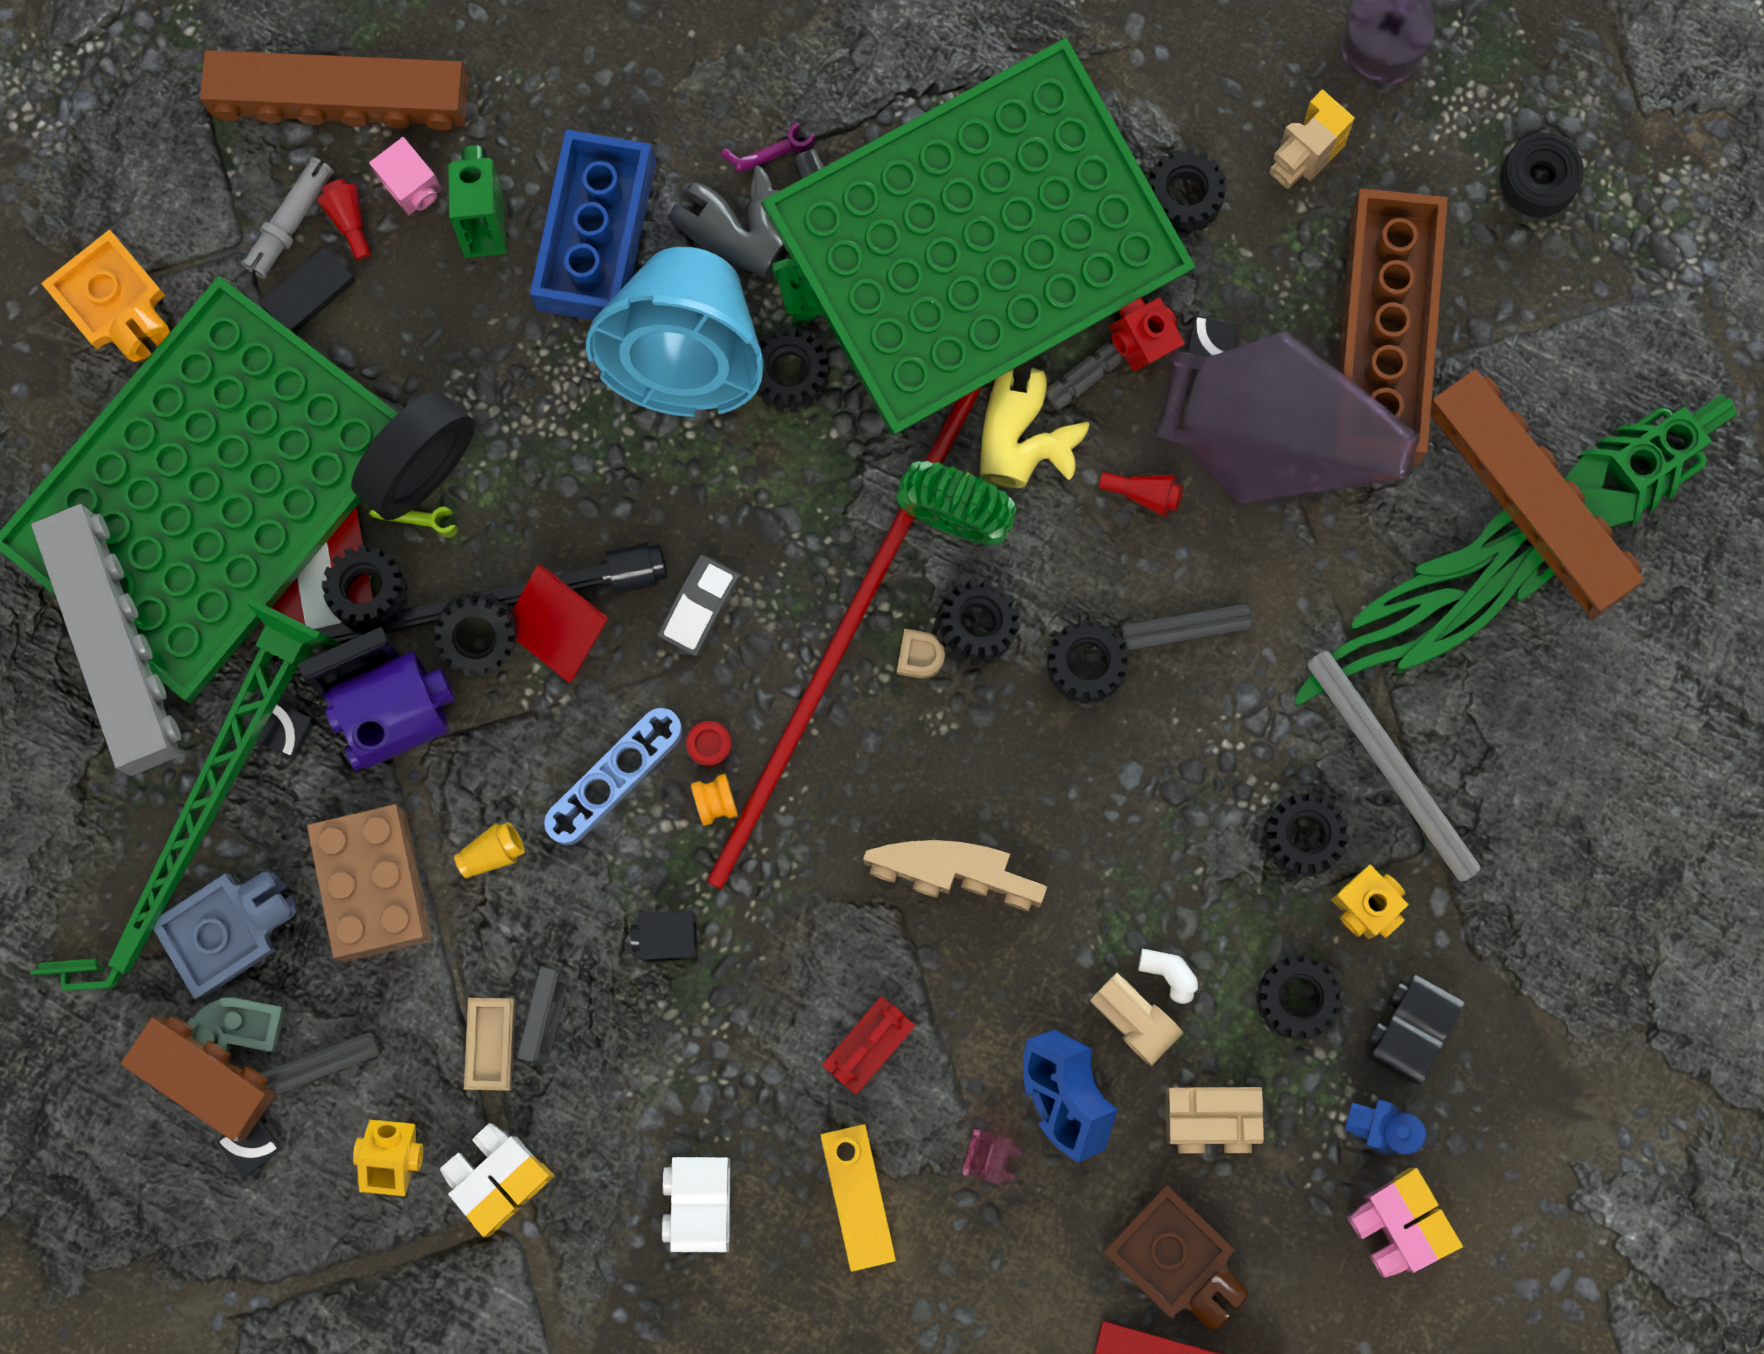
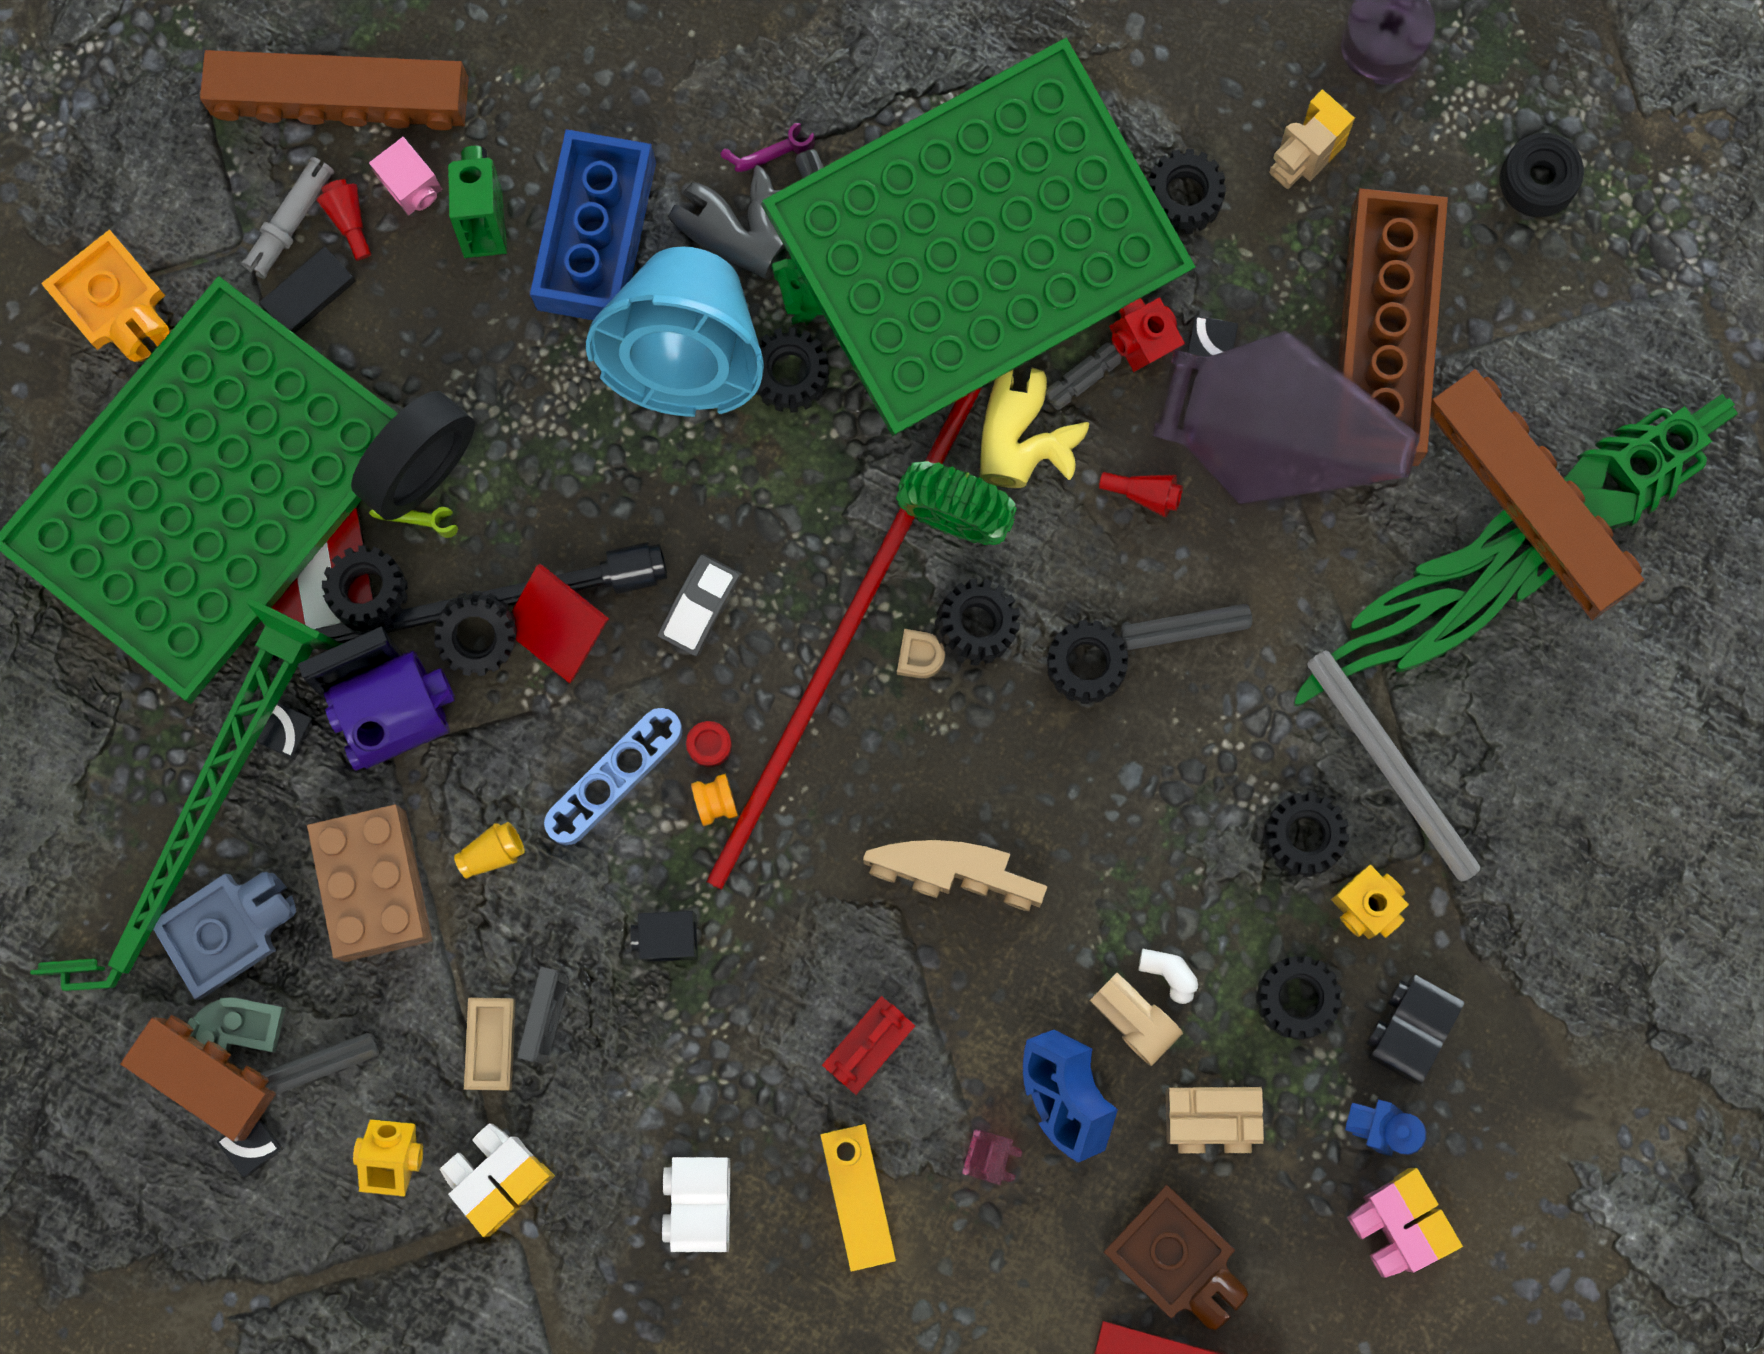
light grey brick [31,504,181,776] -> none

